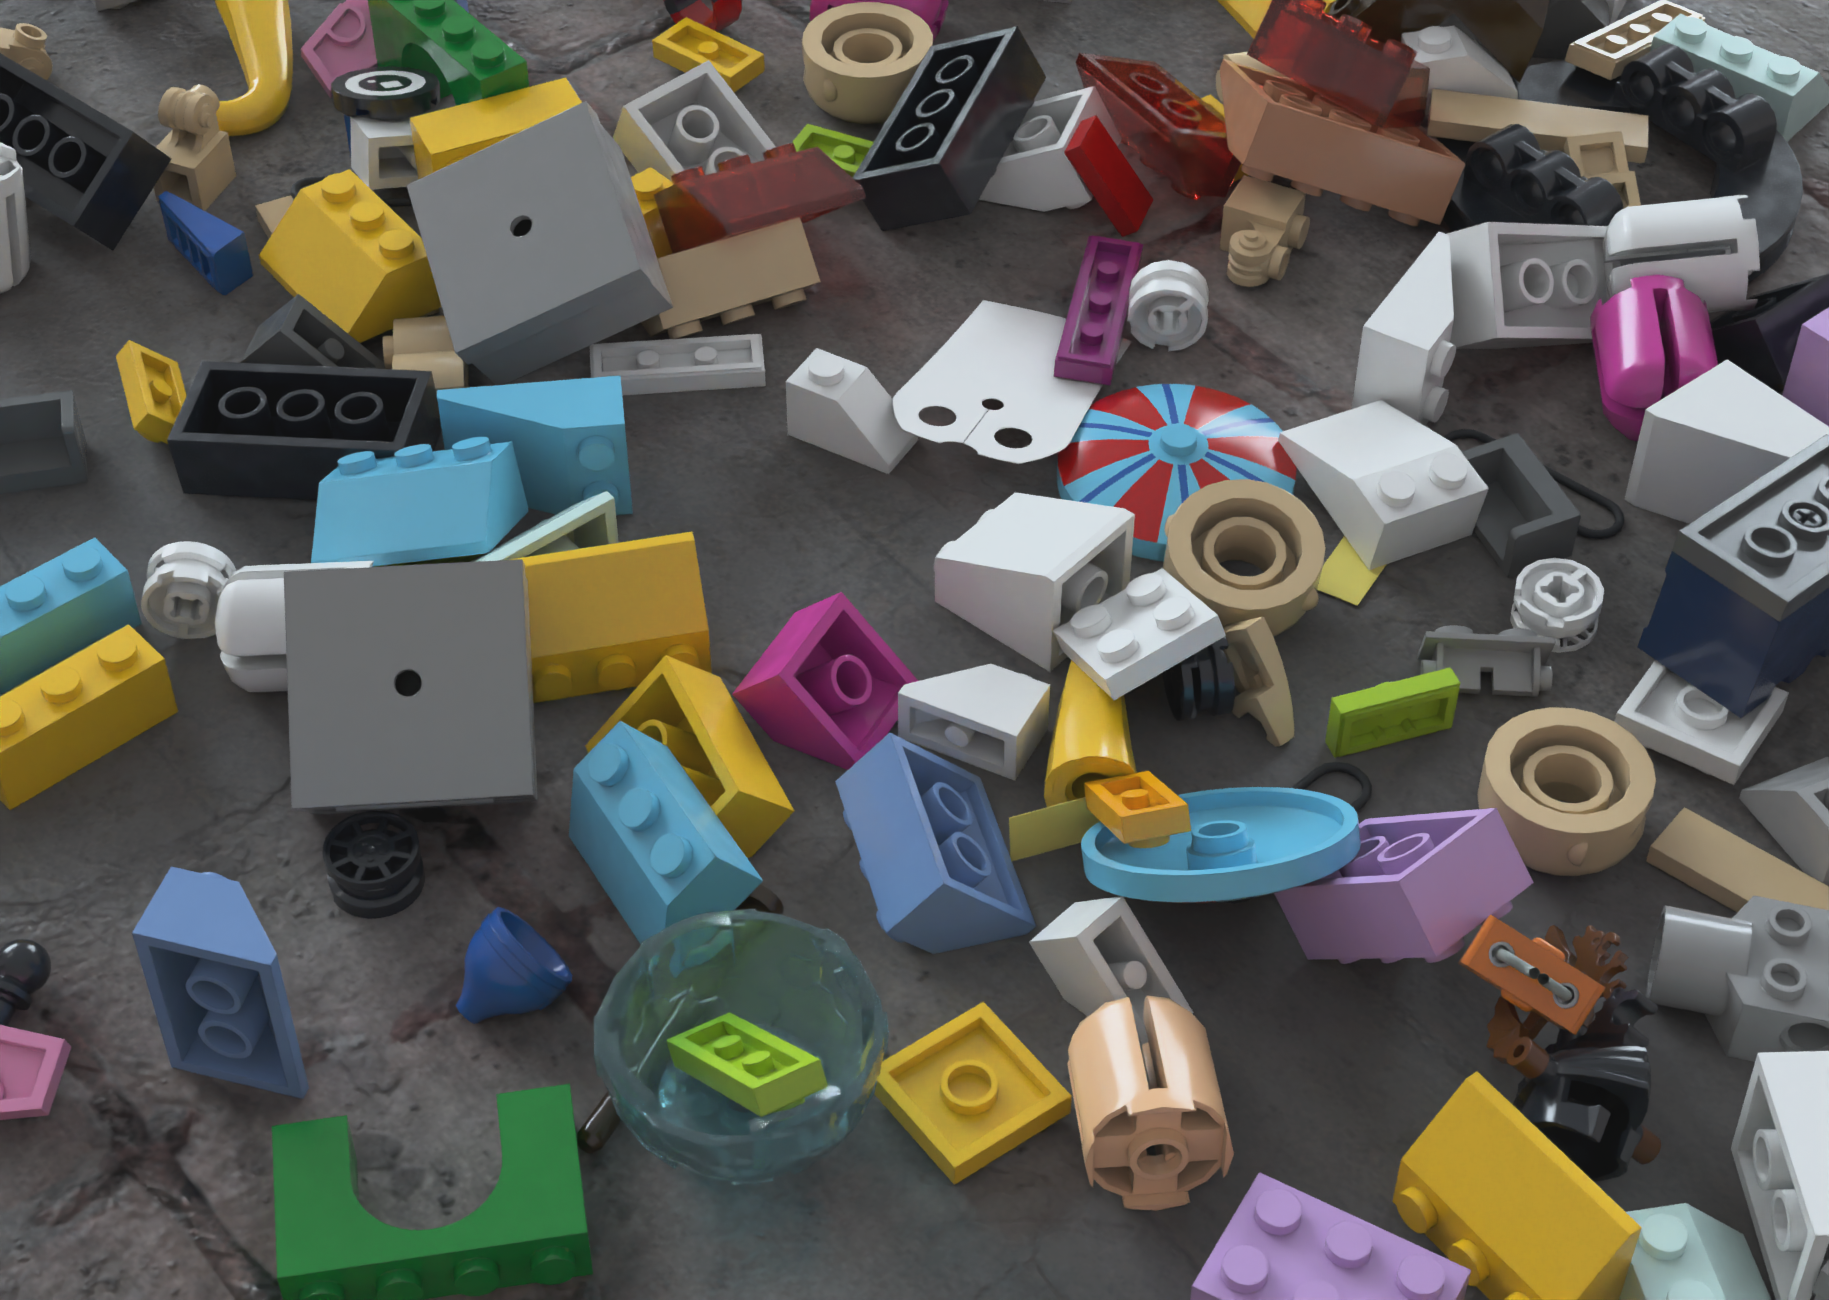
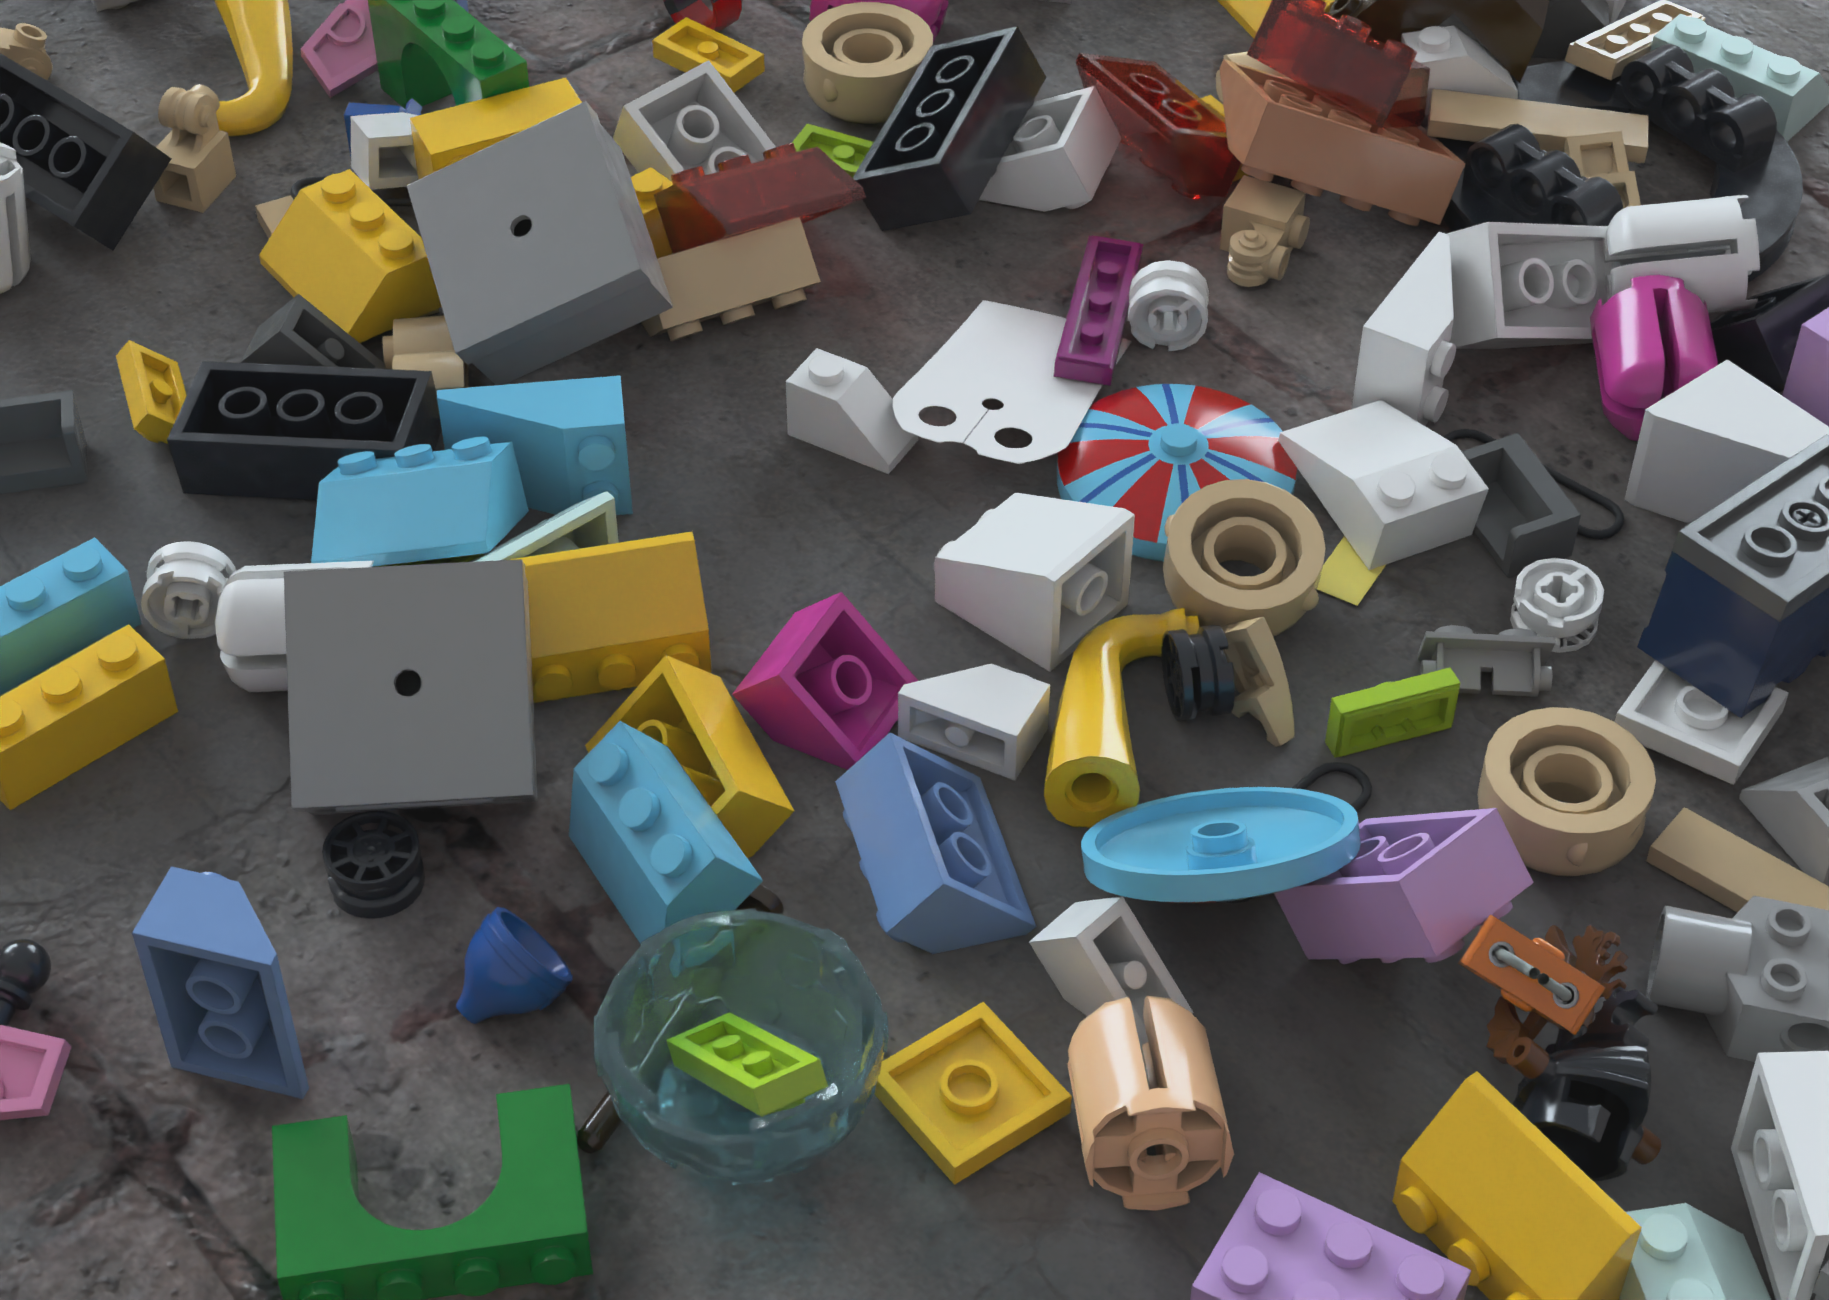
blue slope [158,191,253,295] -> none
black tile [331,66,441,120] -> none
white tile [590,334,766,396] -> none
light yellow sticker [1009,797,1099,861] -> none
white plate [1053,568,1226,700] -> none
red tile [1064,115,1154,237] -> none
light orange plate [1084,771,1191,848] -> none

